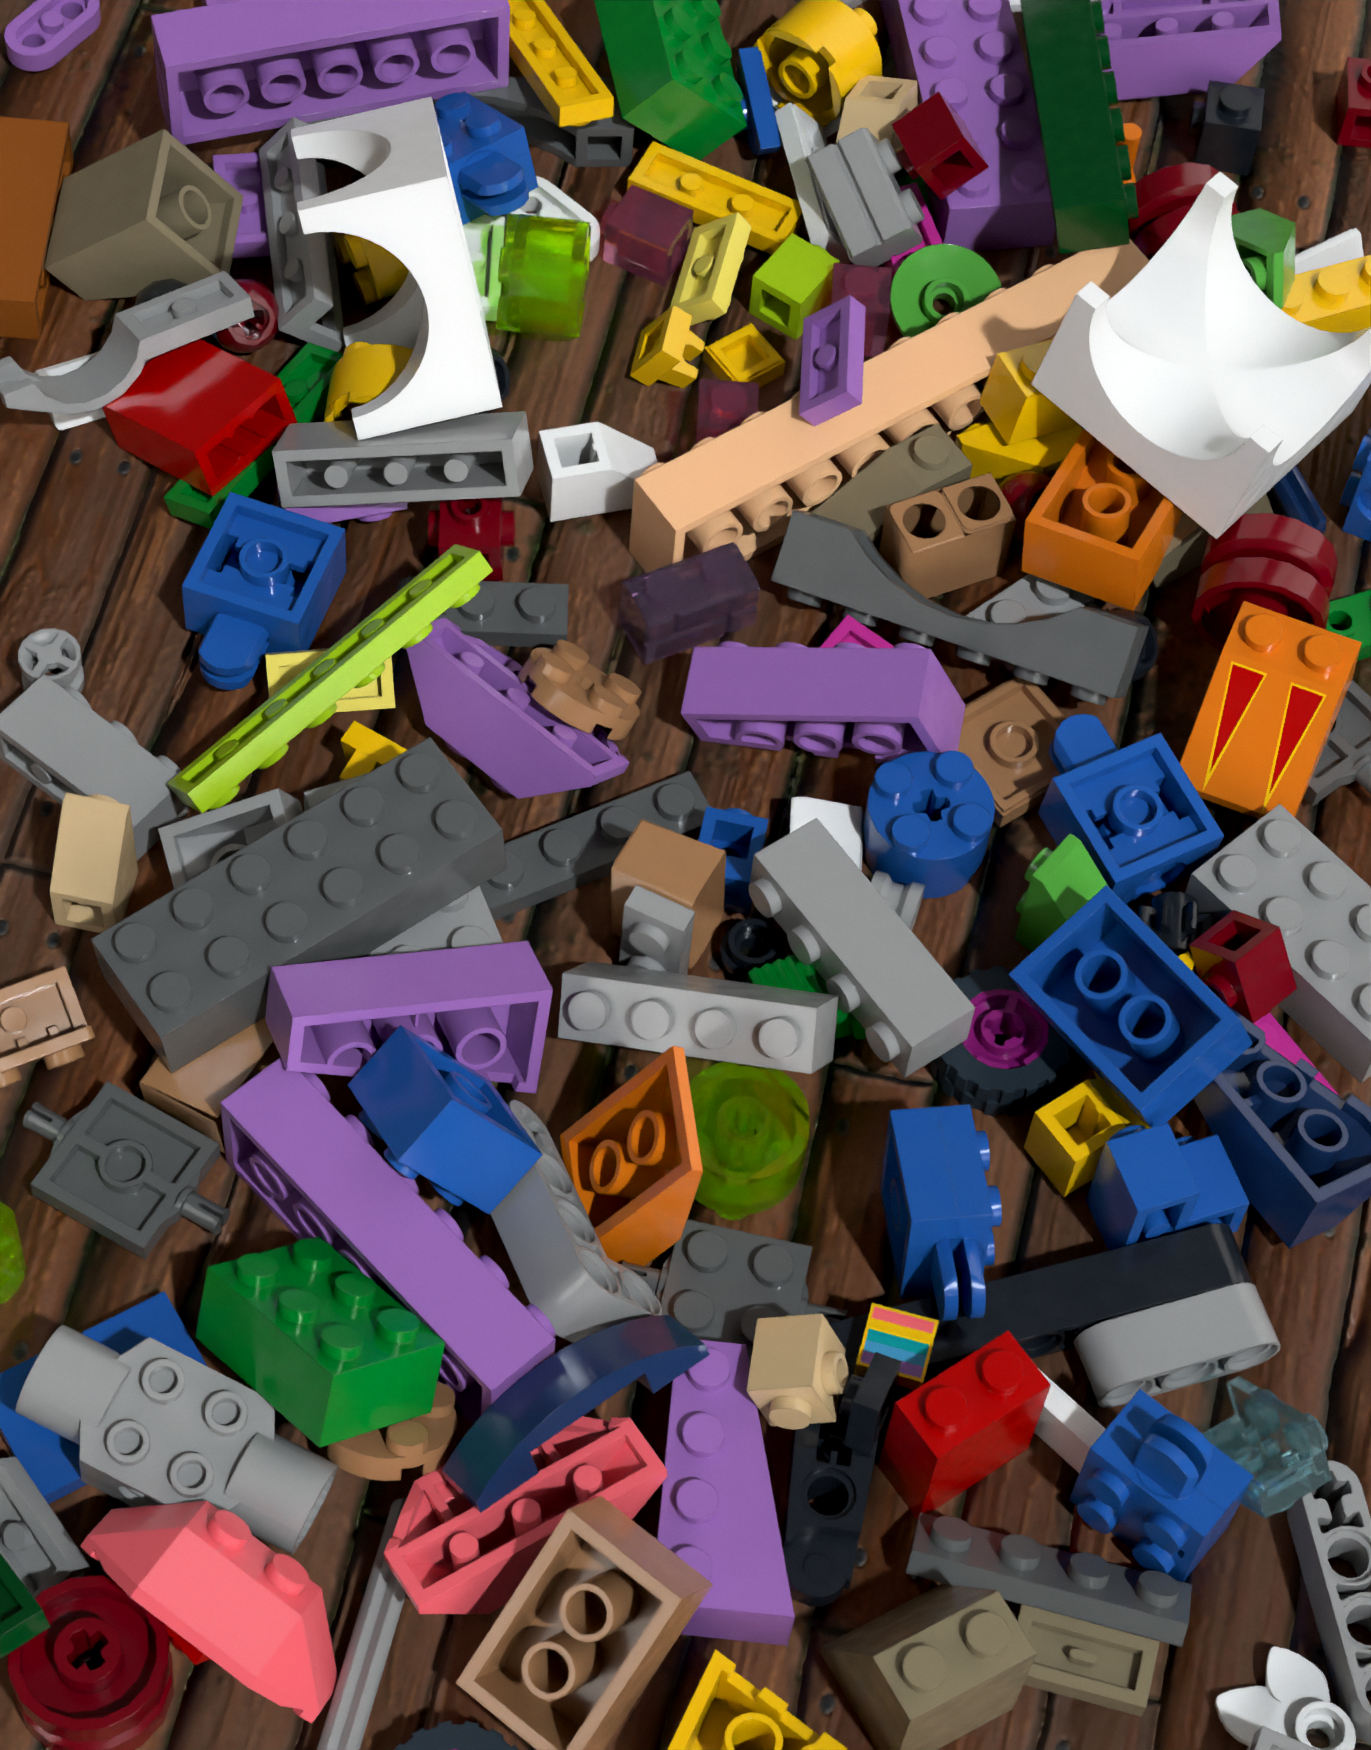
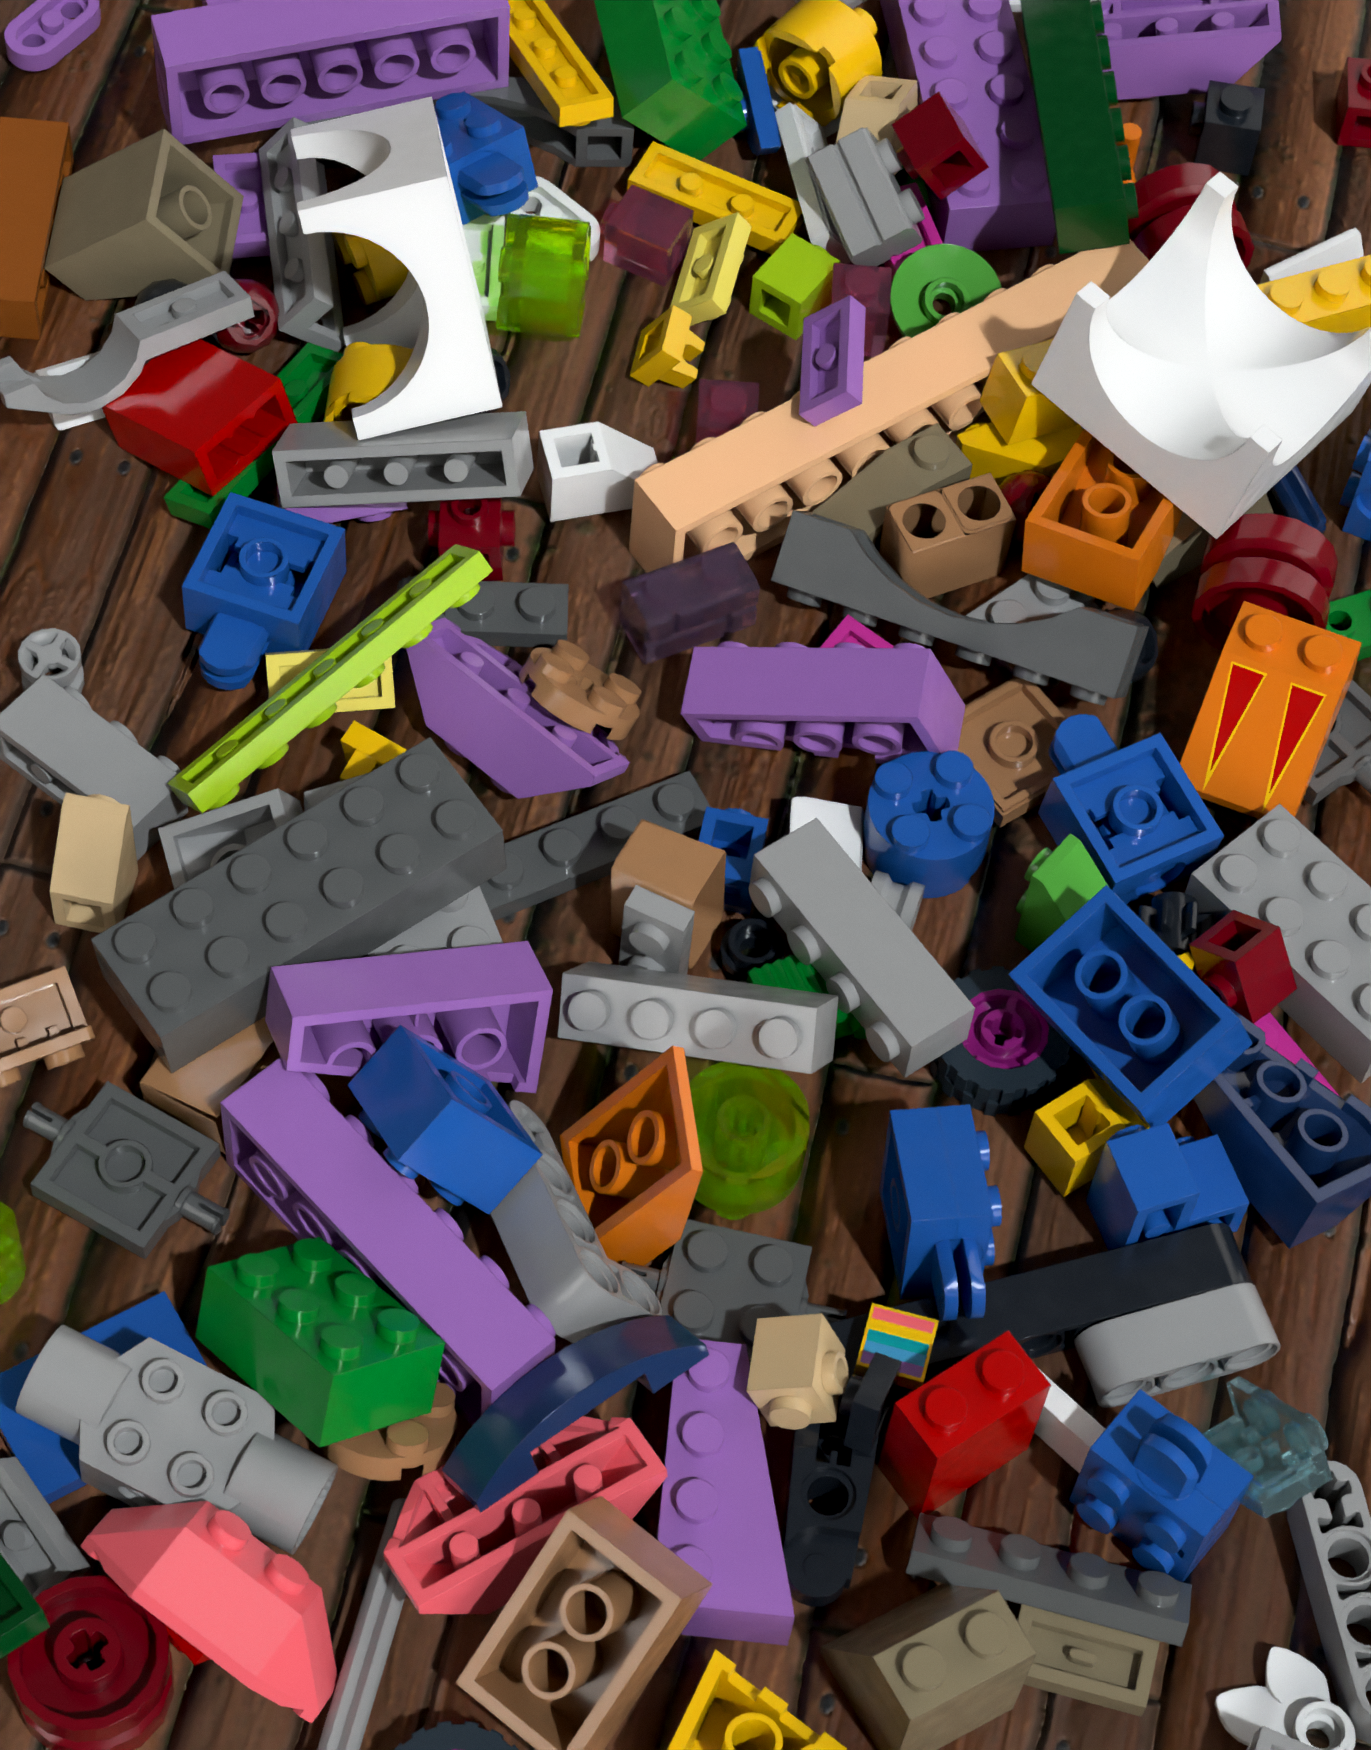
yellow tile [703,323,785,399] -> none
bright green slope [1231,208,1296,309] -> none

